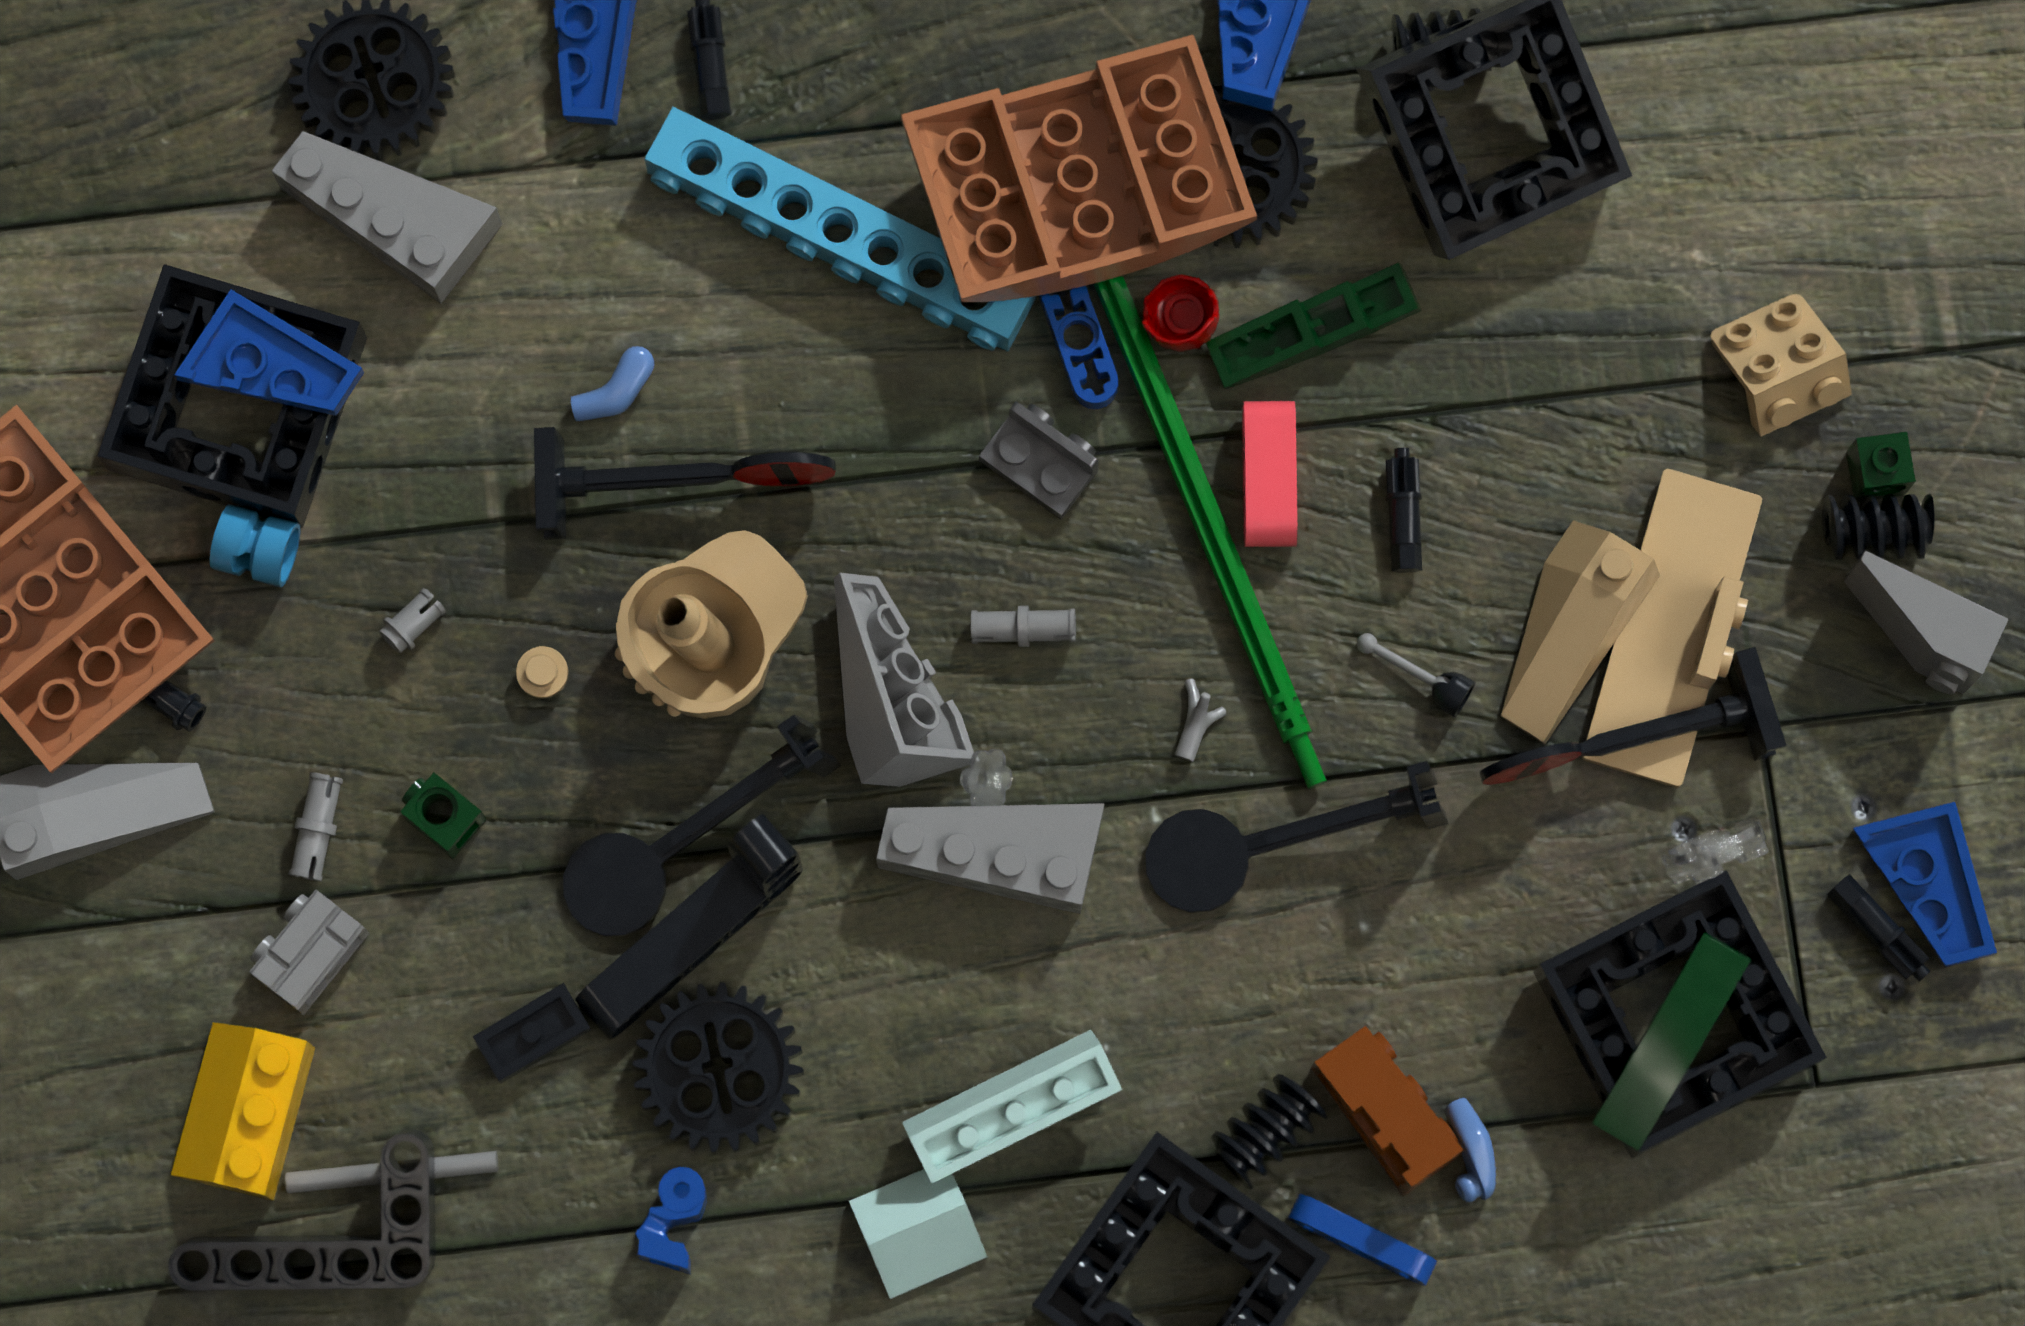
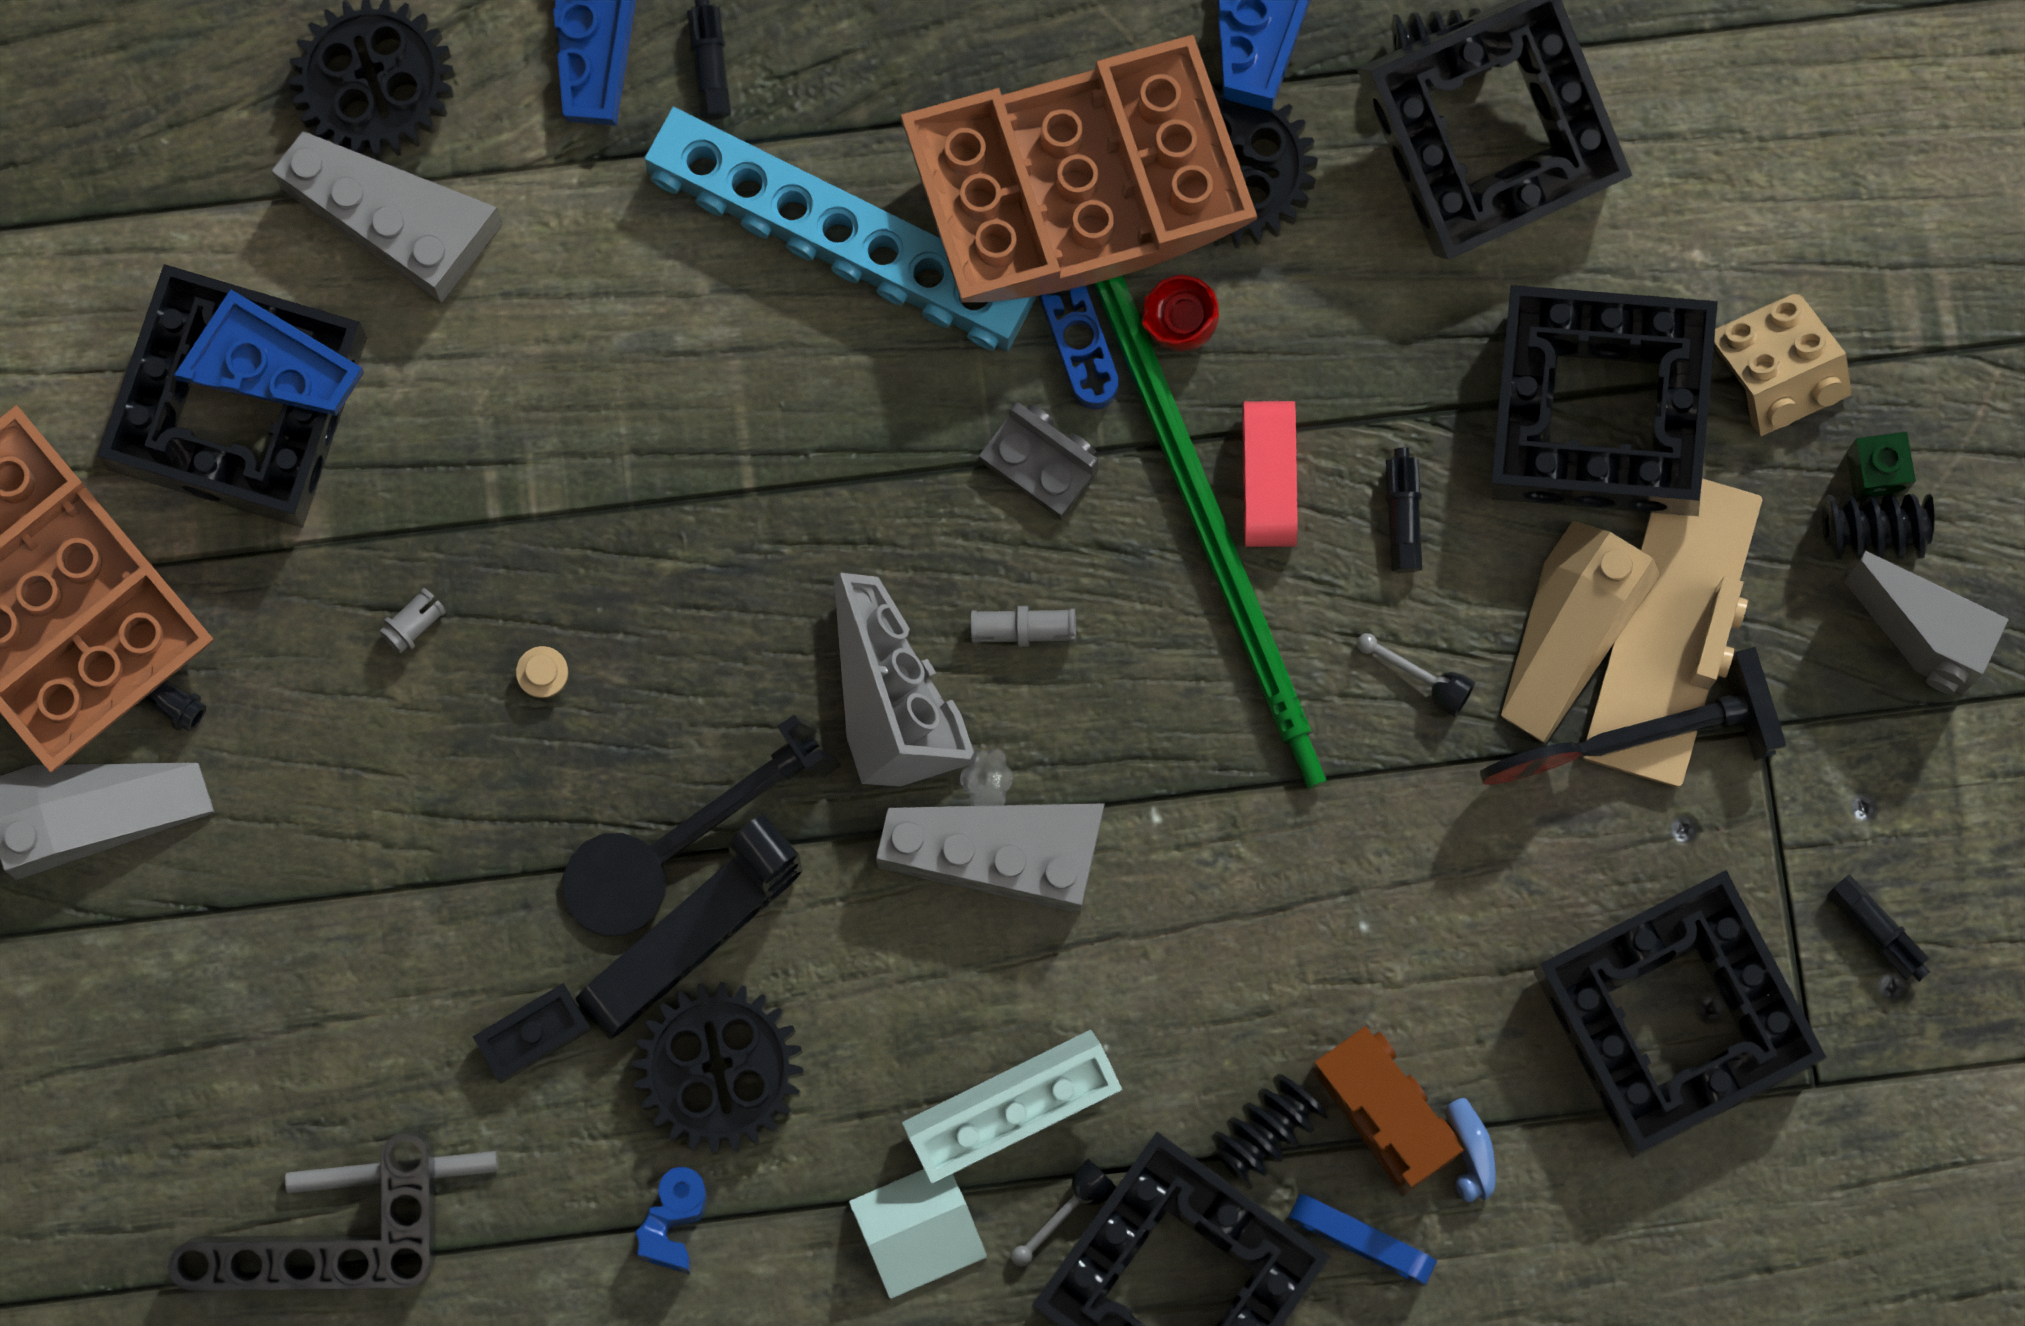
yellow slope [171,1022,315,1201] -> none
dark azure wheel [210,504,300,587] -> none
light grey brick [249,889,369,1015] -> none
light grey pin [288,772,343,881] -> none
dark green brick [400,772,487,859] -> none
black piece [534,427,836,540] -> none
medium blue arm [571,346,654,421] -> none
tan piece [615,530,808,719] -> none
black piece [1145,761,1449,913] -> none
light grey bar [1174,679,1227,762] -> none
dark green slope [1206,262,1422,389] -> none
dark green slope [1592,932,1751,1151] -> none
clear plate [1660,819,1769,884] -> none
blue wing [1853,802,1997,968] -> none
none -> hinge [1011,1158,1117,1267]
none -> black brick [1491,285,1718,517]

